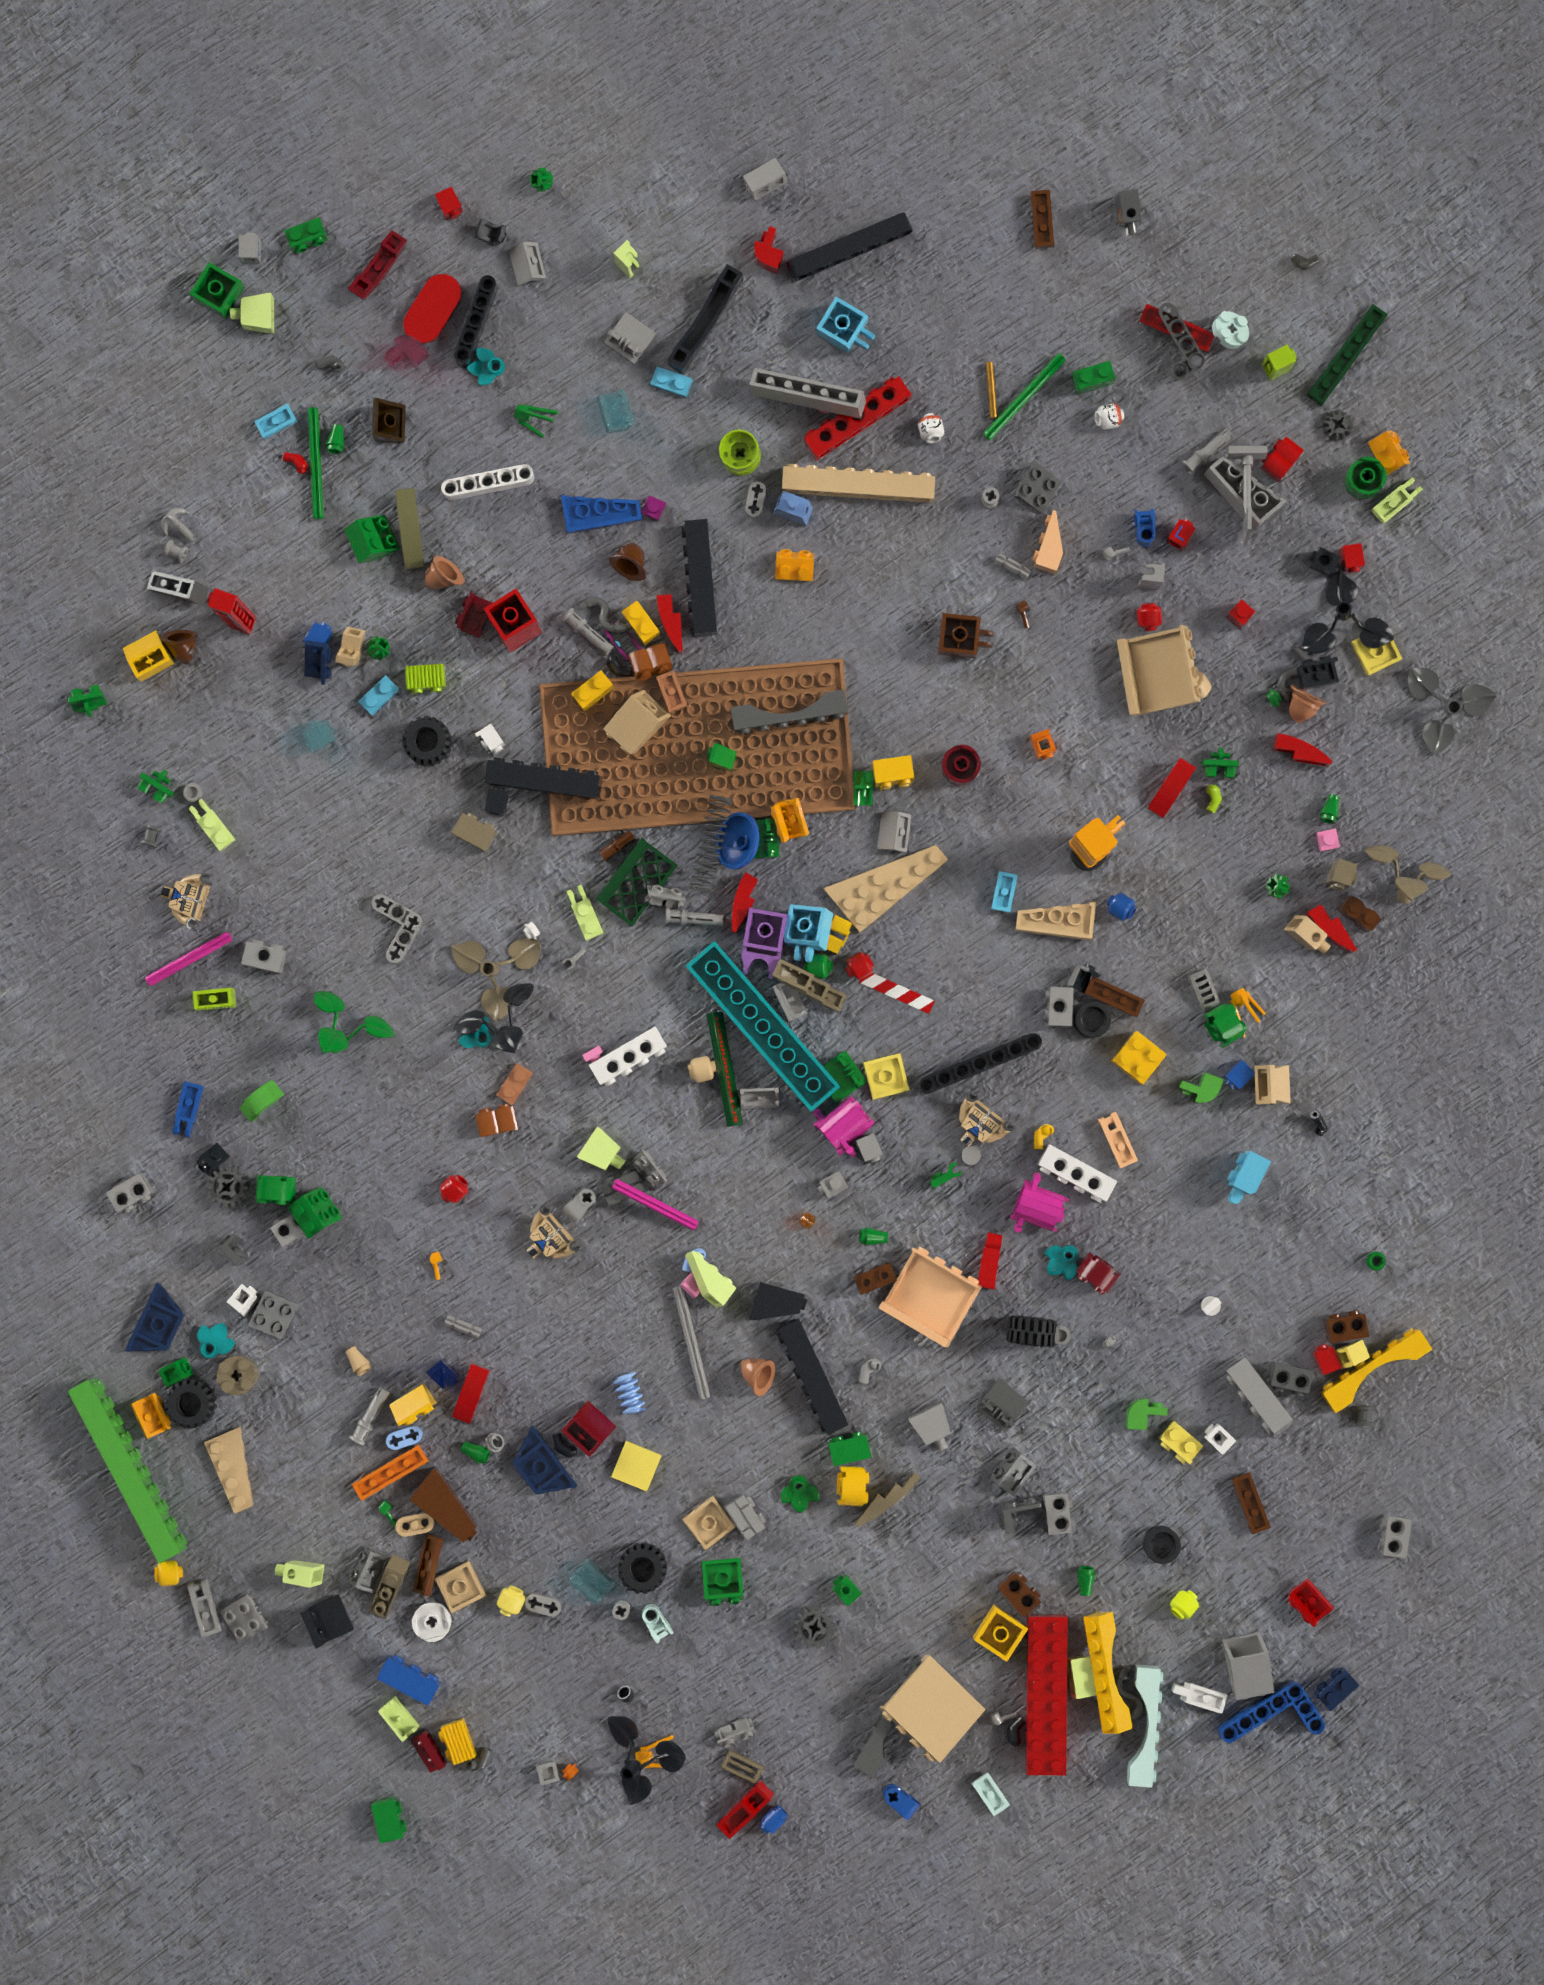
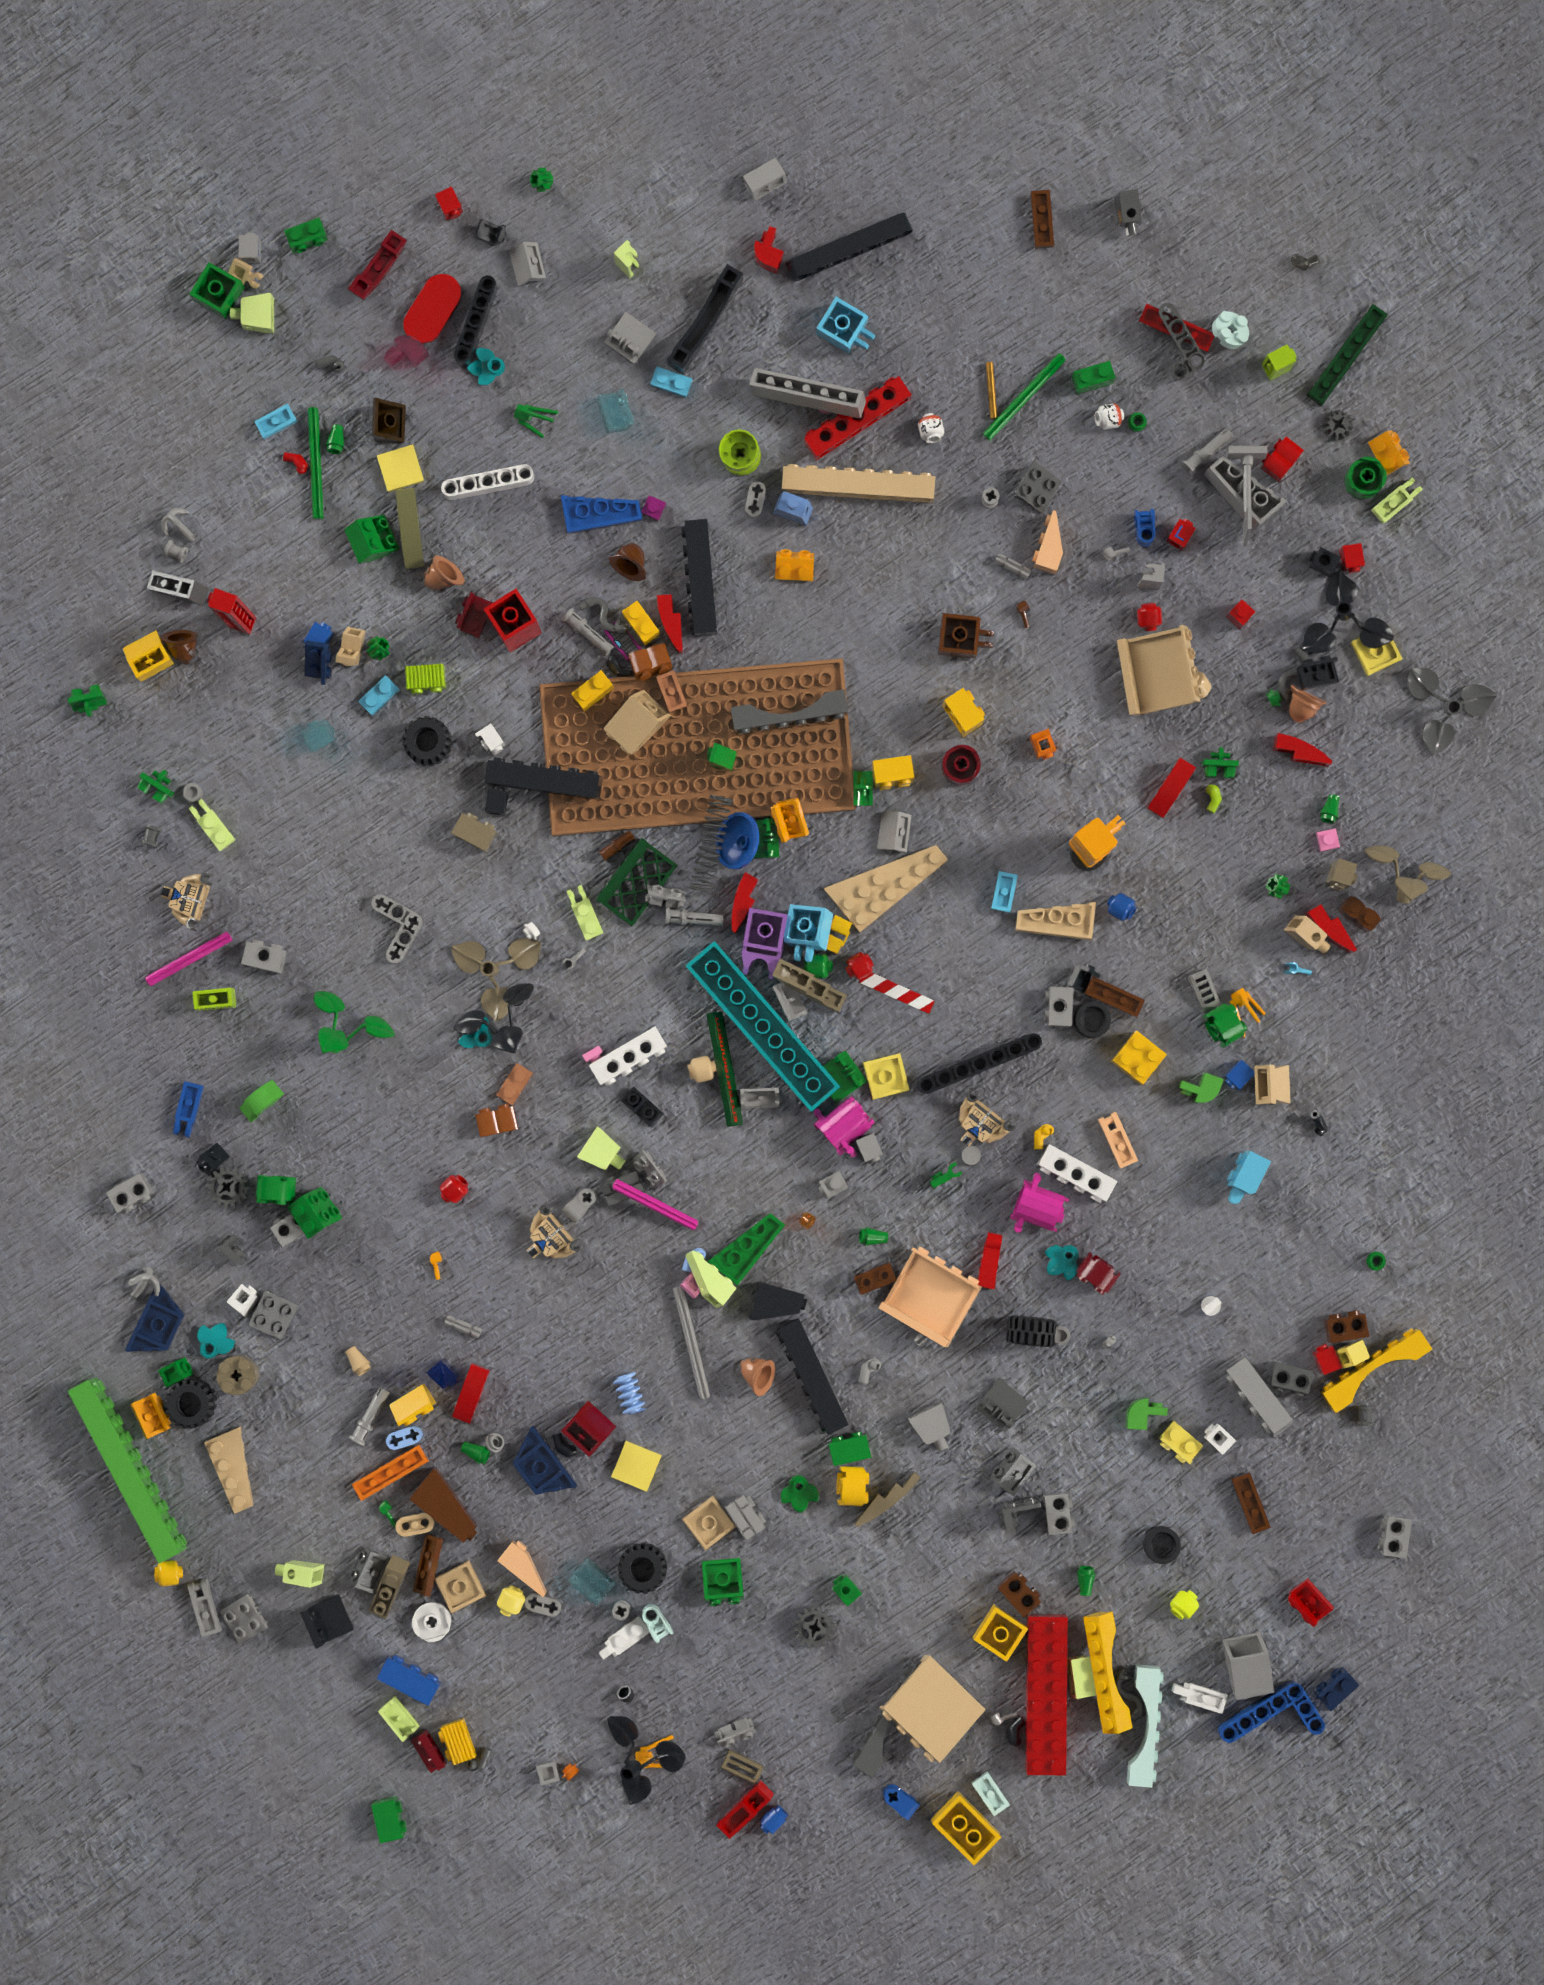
none -> light grey piece [128,1267,160,1299]
none -> tan plate [228,258,263,289]
none -> light yellow tile [377,444,425,493]
none -> light nougat slope [498,1540,547,1597]
none -> white hinge [599,1615,650,1660]
none -> black slope [621,1086,664,1128]
none -> green wing [708,1213,785,1286]
none -> yellow brick [931,1791,1001,1865]
none -> yellow brick [942,687,985,737]
none -> green plate [1128,412,1147,432]
none -> medium azure hand [1284,962,1312,975]

